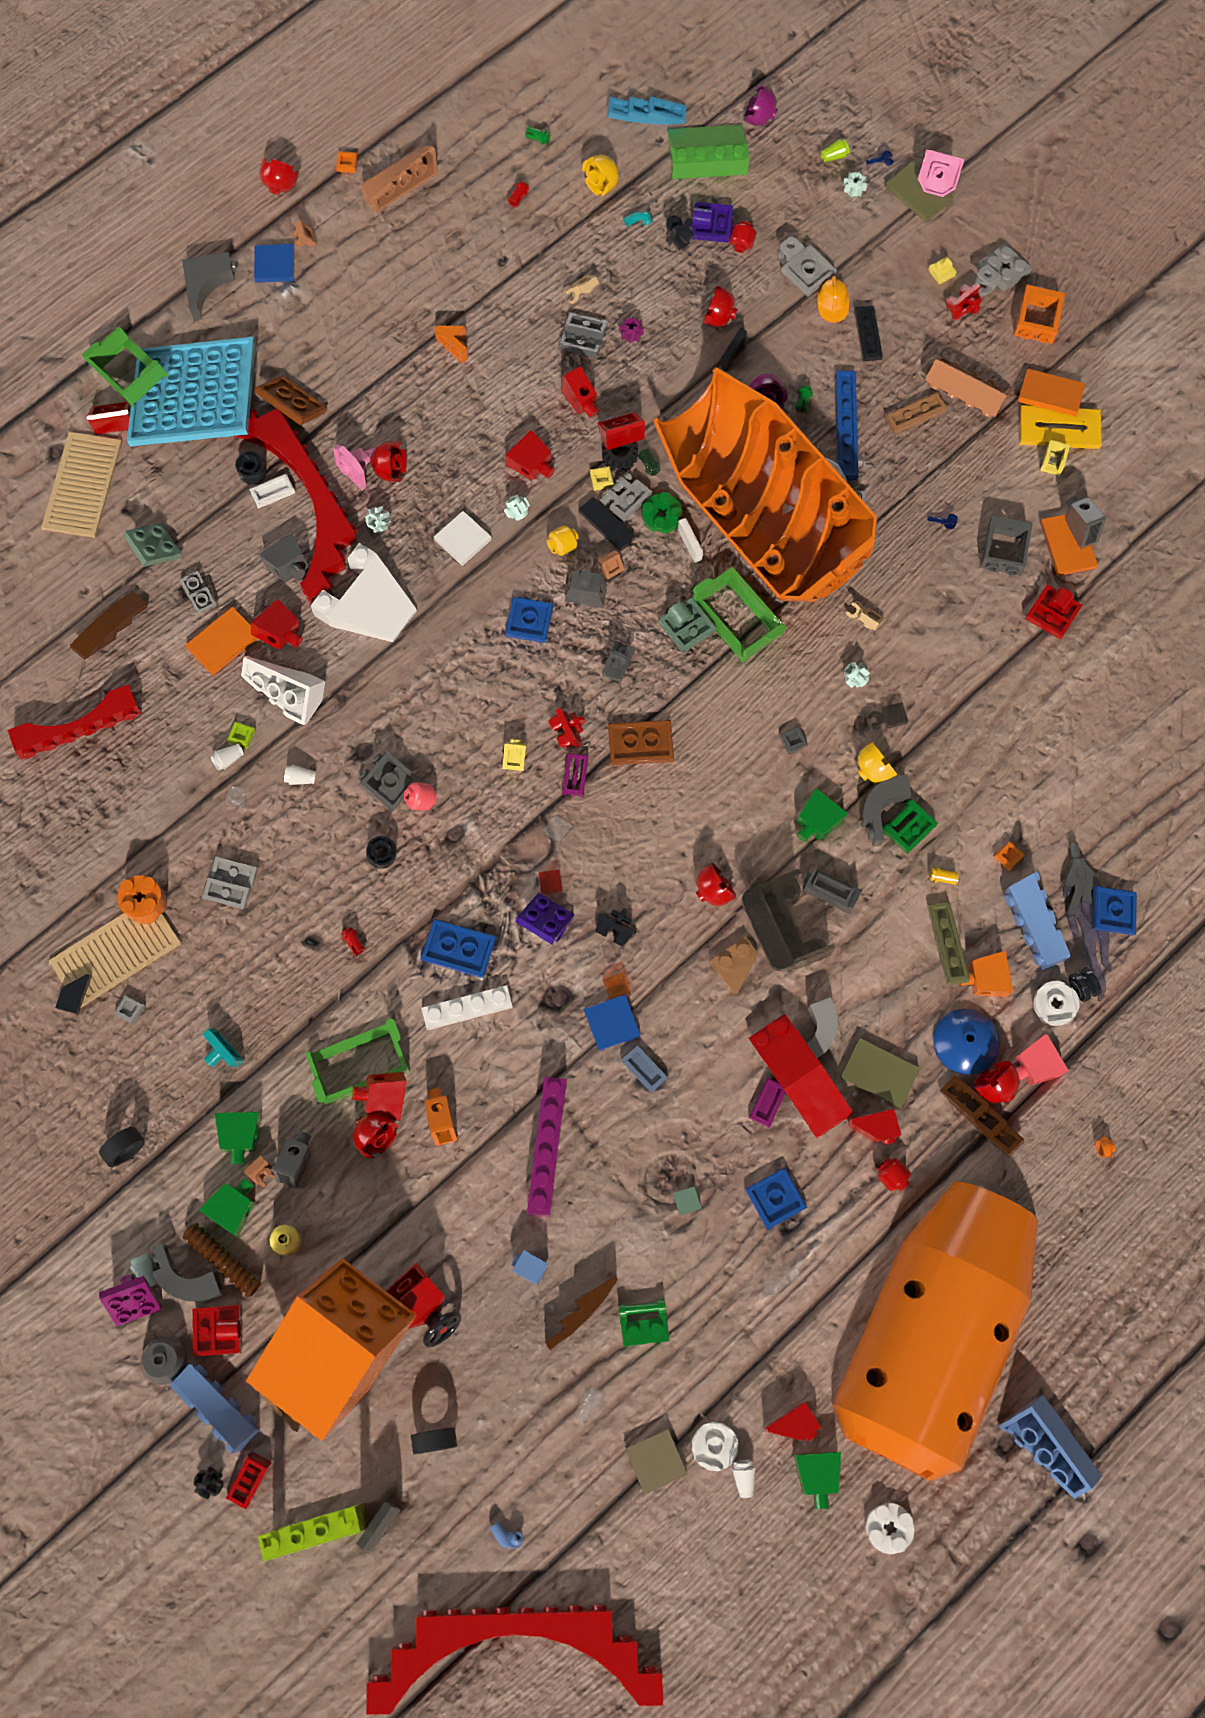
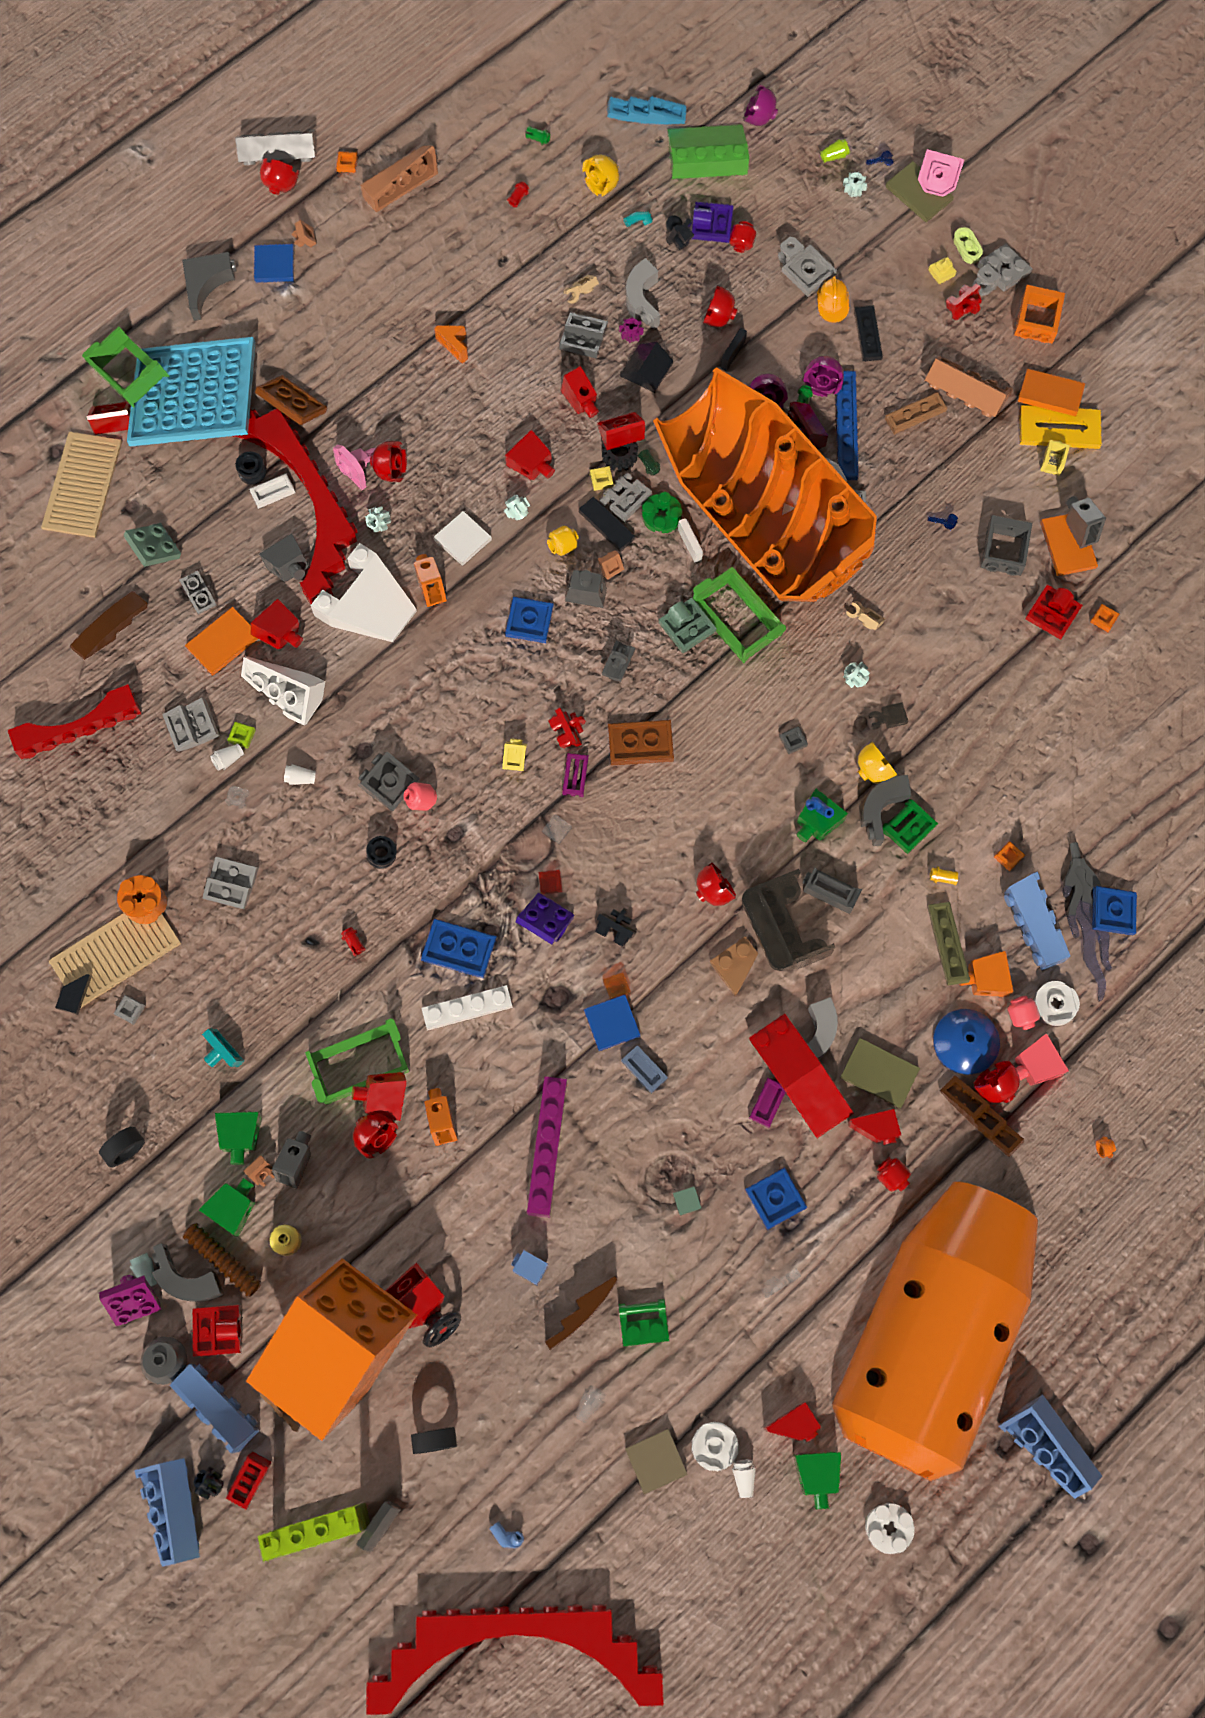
black wheel [1069,967,1101,1002] -> none
none -> medium blue wedge [134,1458,200,1567]
none -> light grey slope [162,698,220,752]
none -> wedge [235,129,317,165]
none -> orange torso [414,554,447,607]
none -> black slope [620,341,674,393]
none -> light grey arch [626,258,660,330]
none -> dark red slope [787,401,828,450]
none -> magenta cylinder [803,355,844,397]
none -> blue arm [806,797,834,818]
none -> yellowish green plate [953,227,983,264]
none -> coral head [1007,996,1040,1030]
none -> orange tile [1090,604,1120,632]

